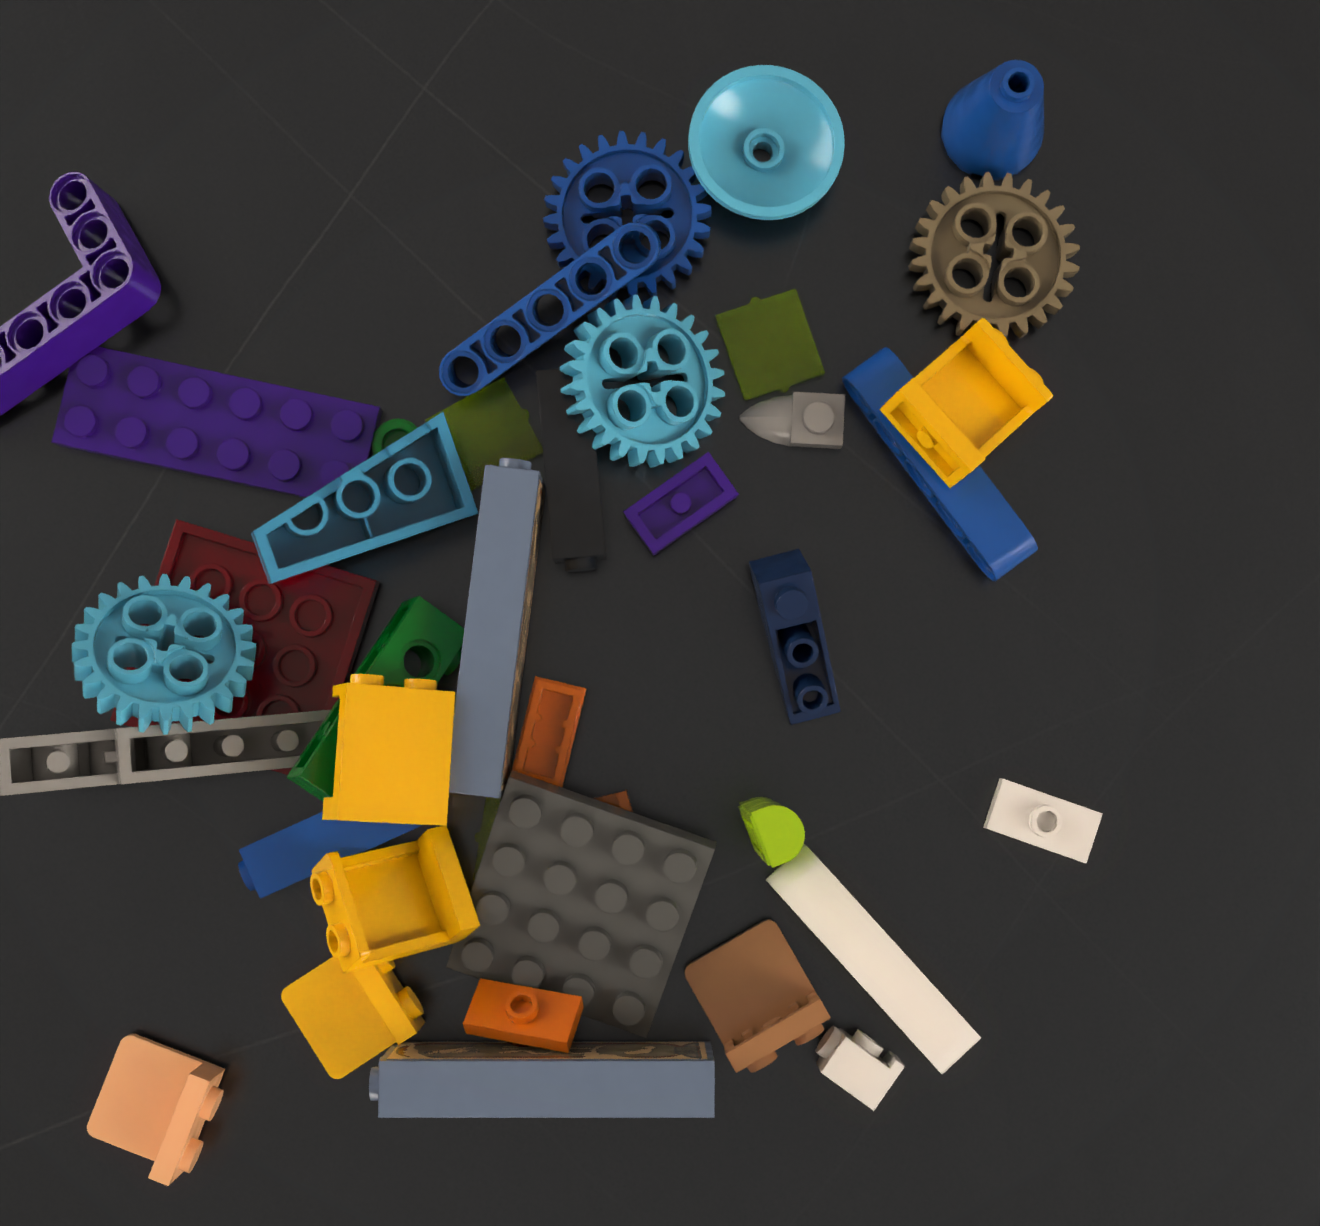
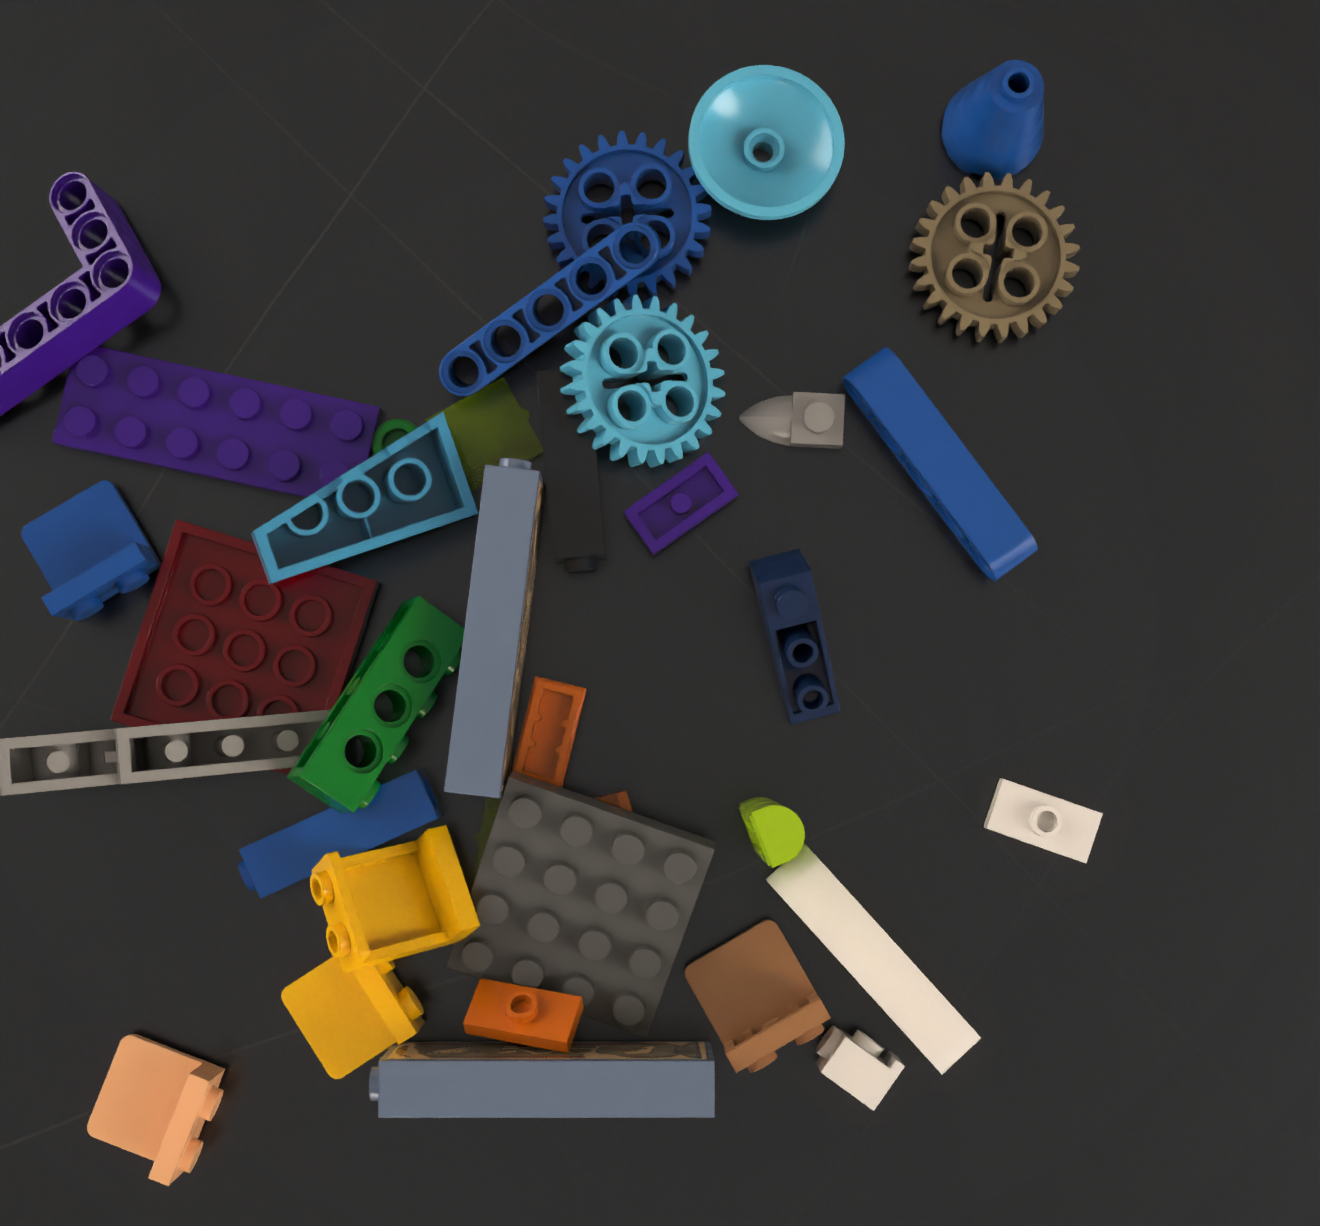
medium azure gear [72,574,256,735] -> none
yellow panel [322,674,455,826] -> none
clear neon green piece [715,288,825,401] -> none
yellow panel [879,318,1053,488] -> none
none -> blue bracket [21,480,161,621]

